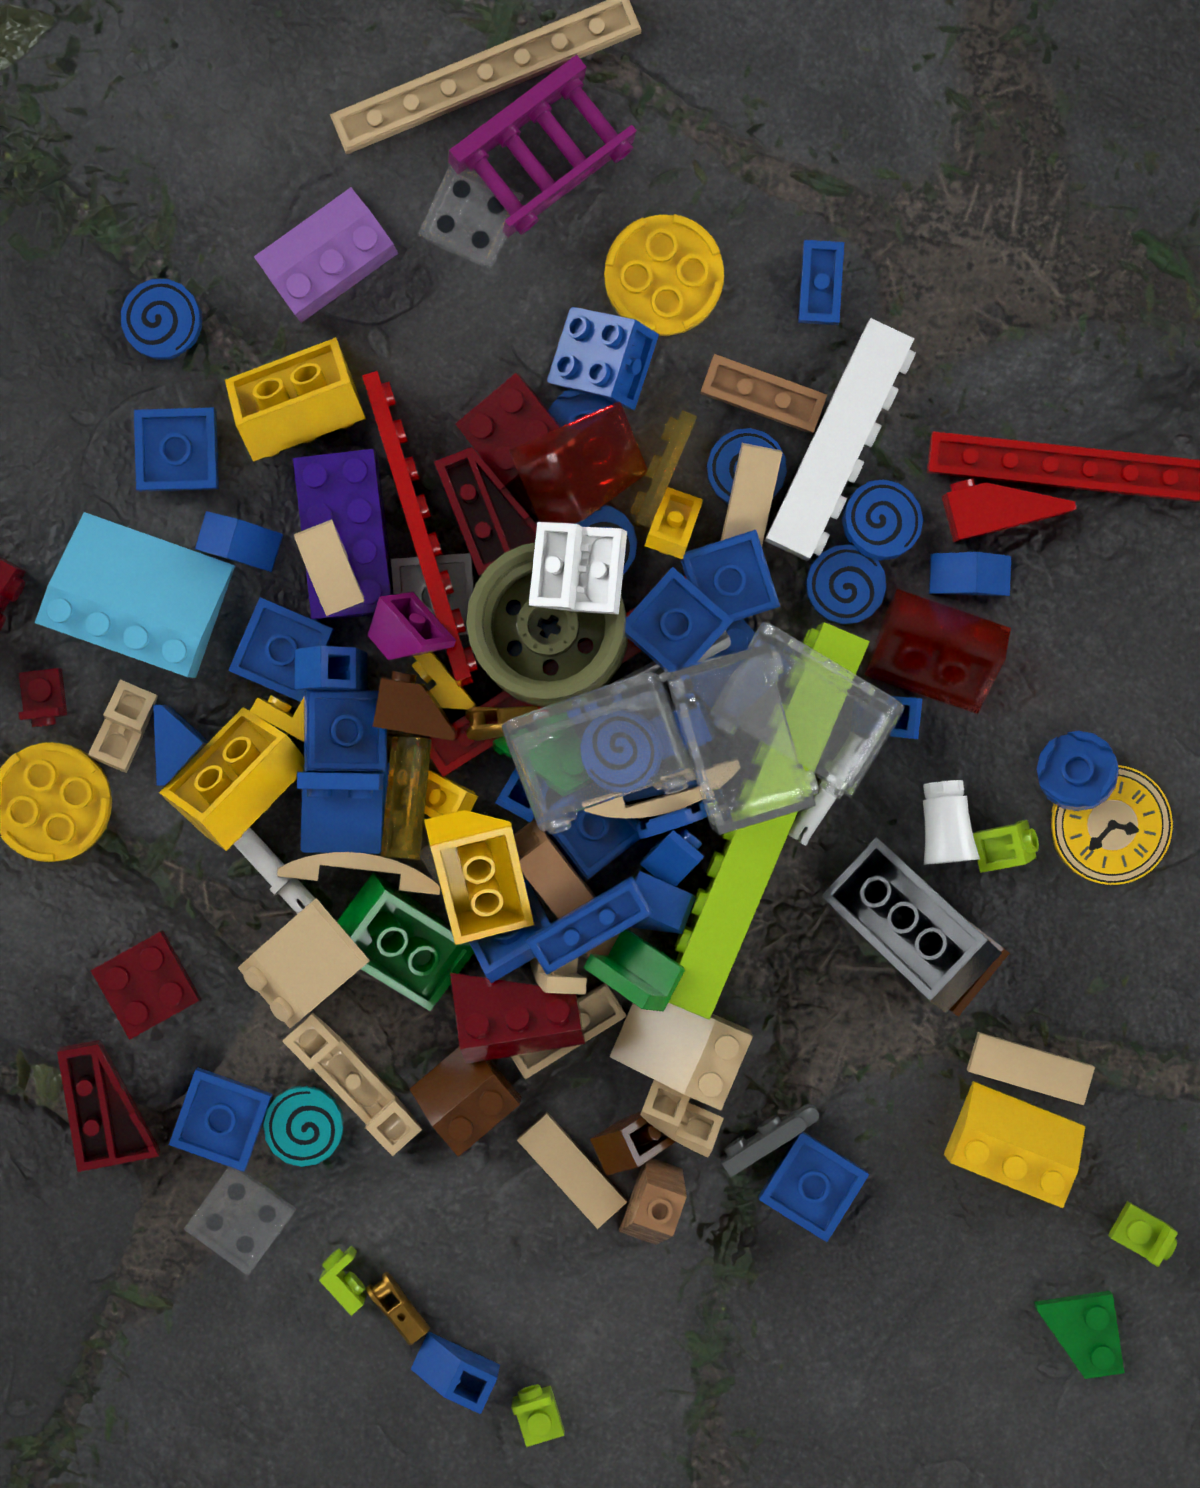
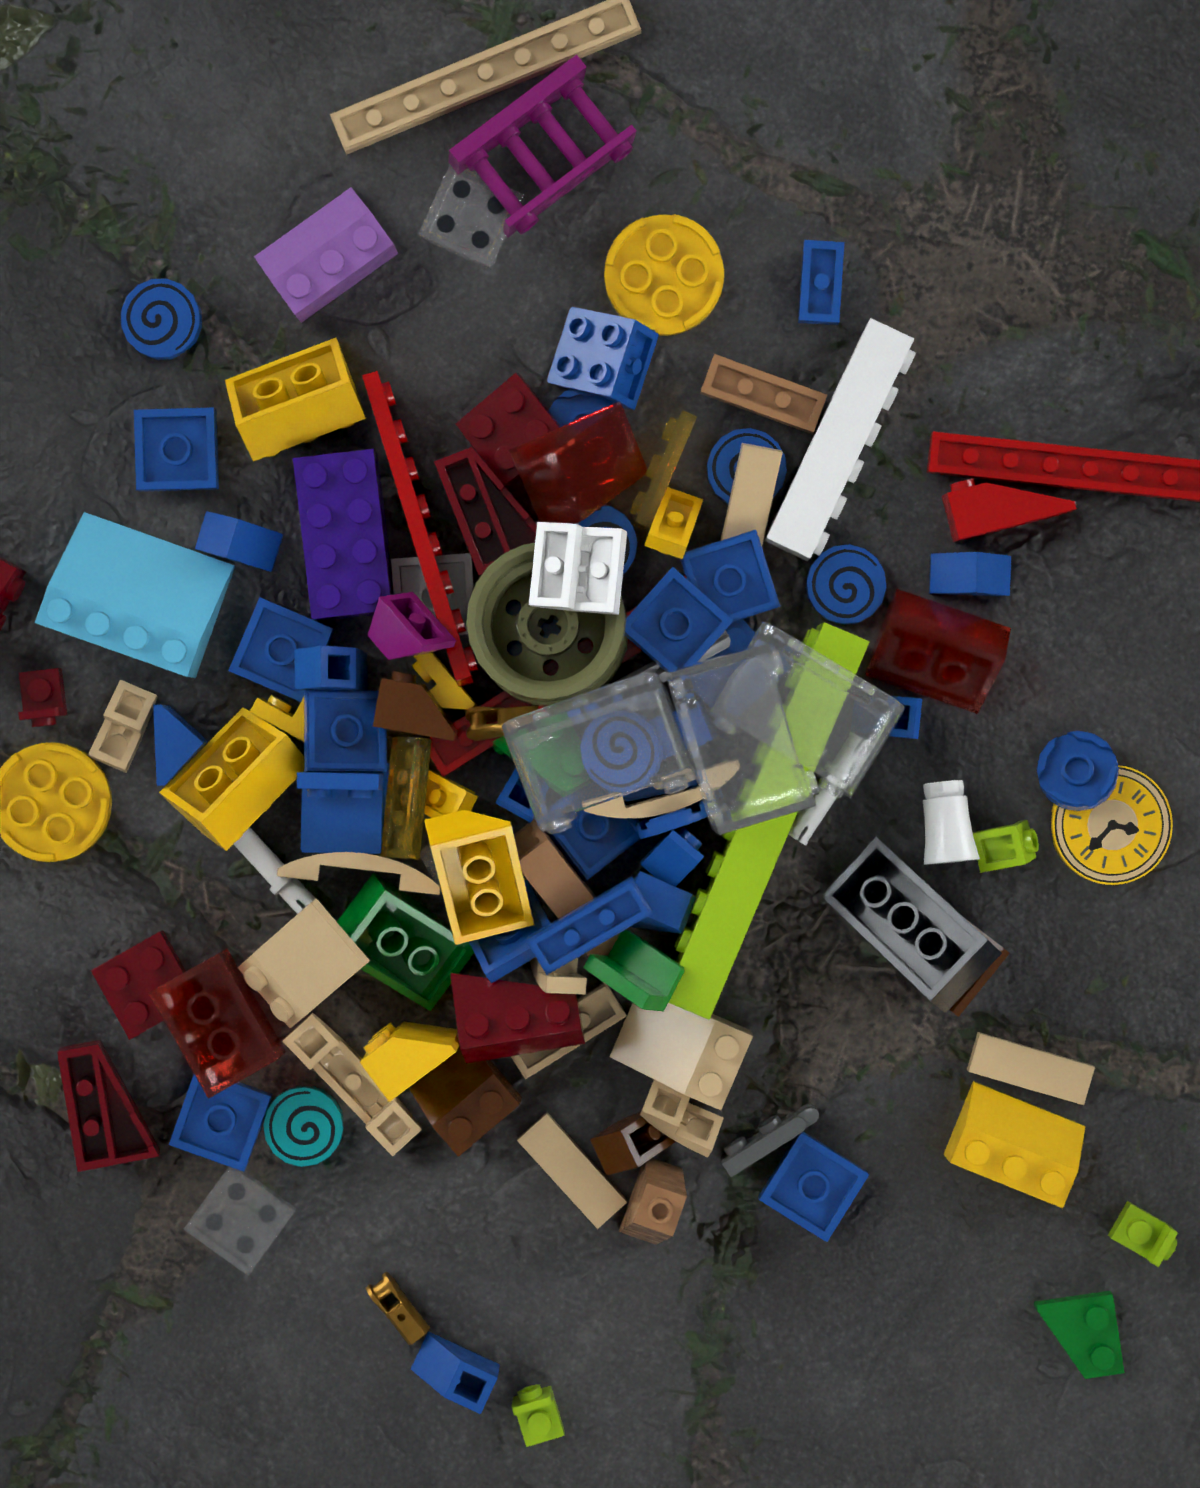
tan slope [294,519,364,616] -> none
lime bracket [319,1246,366,1316] -> none
blue tile [842,479,923,561] -> none
none -> clear red slope [148,949,286,1099]
none -> yellow slope [360,1022,459,1102]

